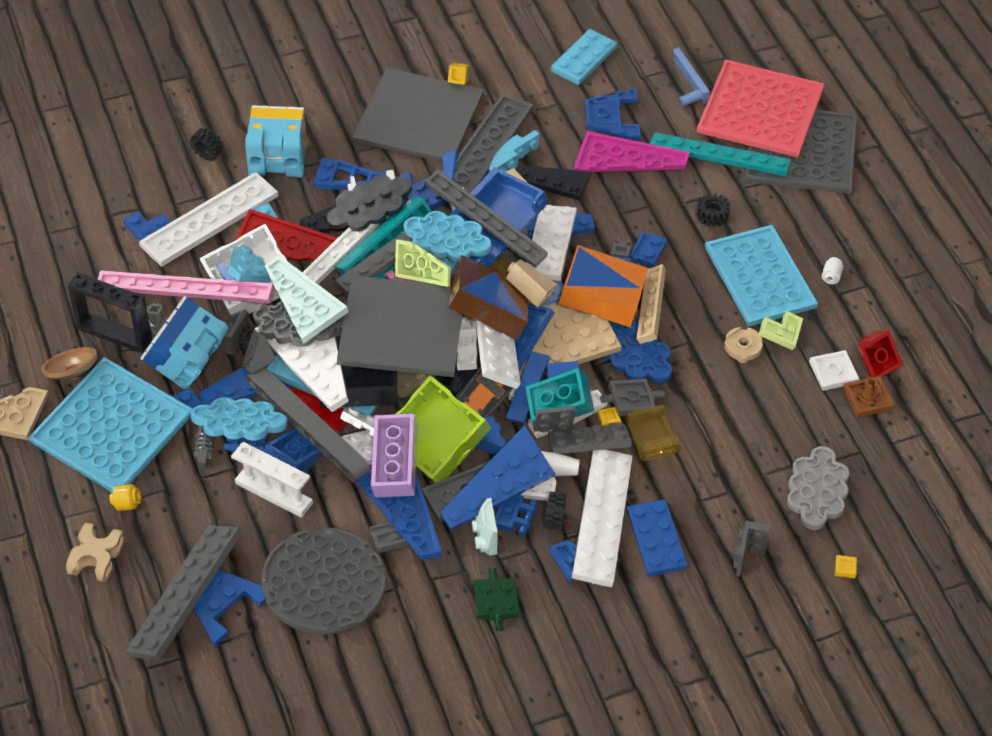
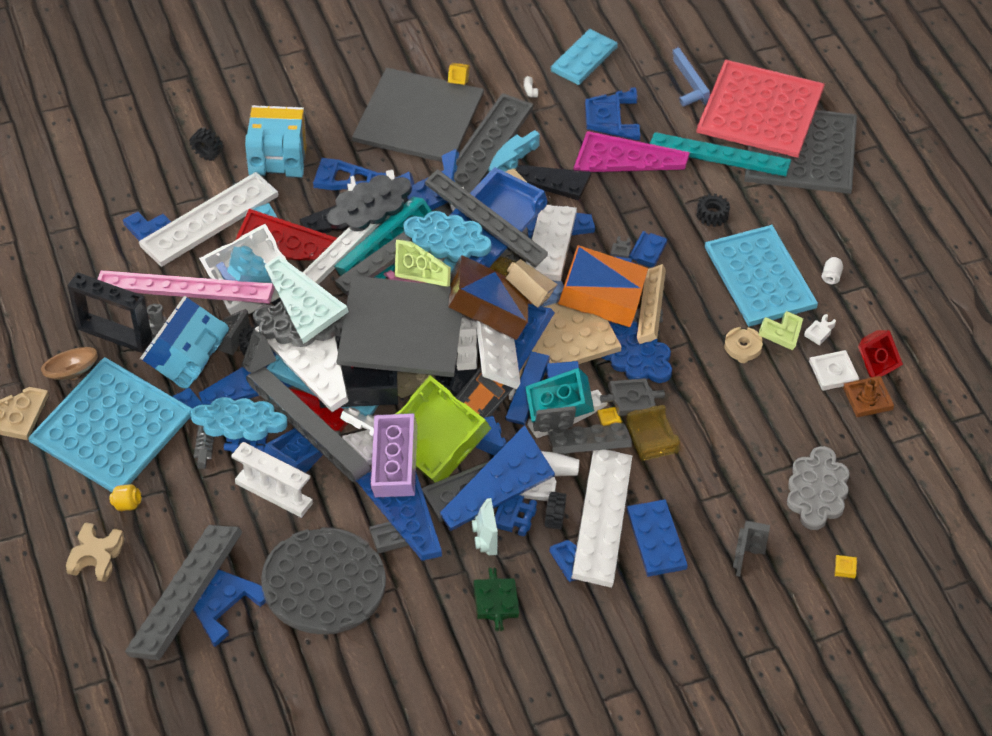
none -> white arm [524,76,538,98]
none -> white plate [804,314,836,345]

